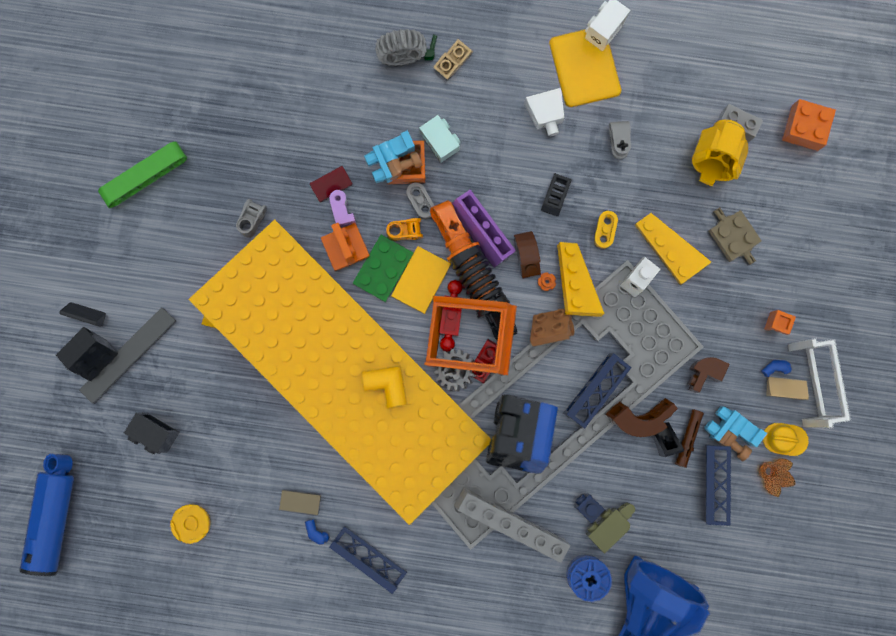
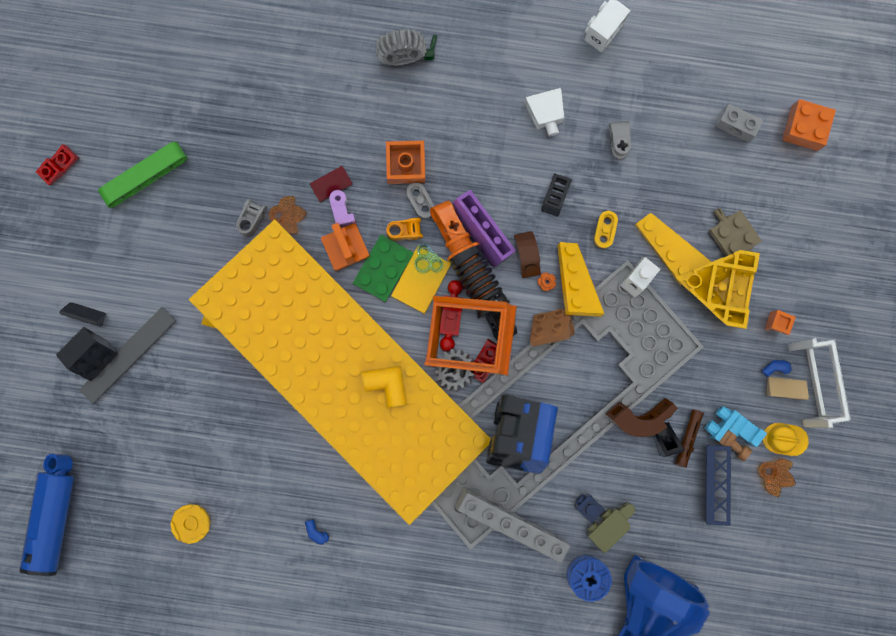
black piece [124,412,180,455] -> none
dark tan tile [279,490,321,515] -> none
dark blue fence [329,526,407,594] -> none
medium azure hips [364,130,423,183] -> none
light aqua brick [419,115,461,163] -> none
tan slope [433,39,473,79] -> none
yellow piece [549,29,622,107] -> none
dark blue fence [563,353,632,429] -> none
reddish brown brick [688,357,730,393] -> none
yellow piece [692,119,748,187] -> none
none -> red slope [36,145,79,185]
none -> clear orange plate [268,196,307,233]
none -> clear light blue piece [415,244,443,274]
none -> yellow wedge [675,250,760,329]

